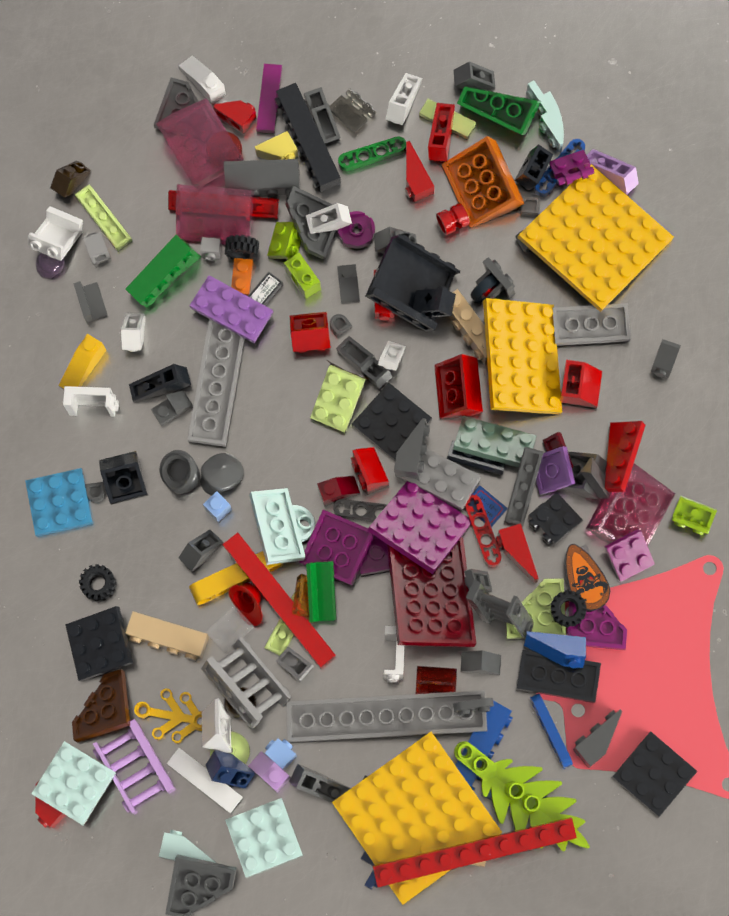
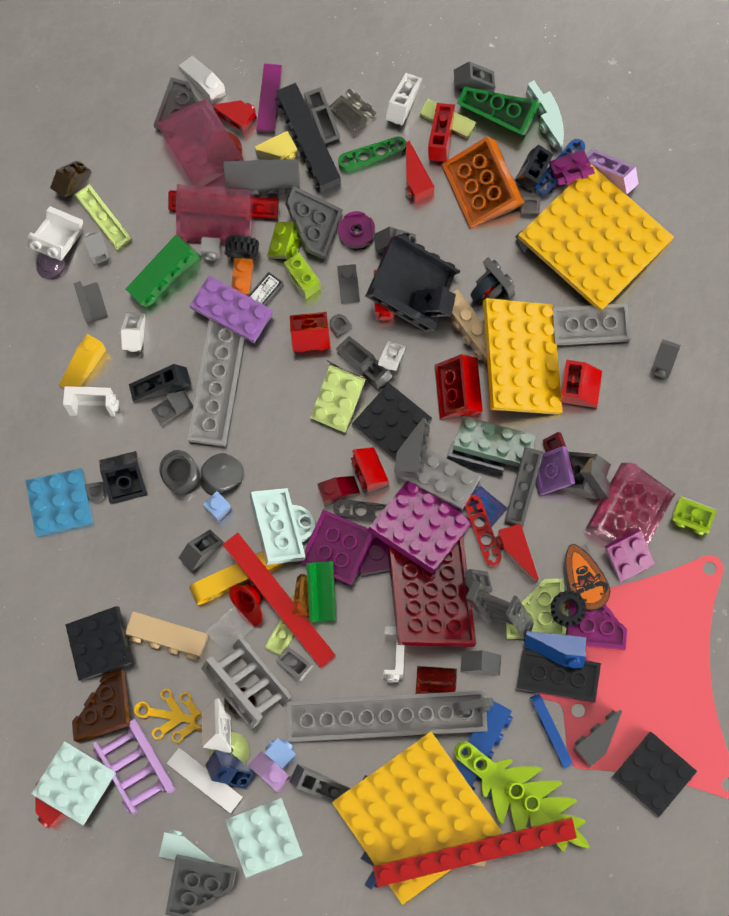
black tyre [79,564,116,601] -> none
white slope [306,203,352,234] -> none
red wheel [436,203,470,235] -> none
black plate [528,492,583,546] -> none
red wing [605,421,646,492] -> none

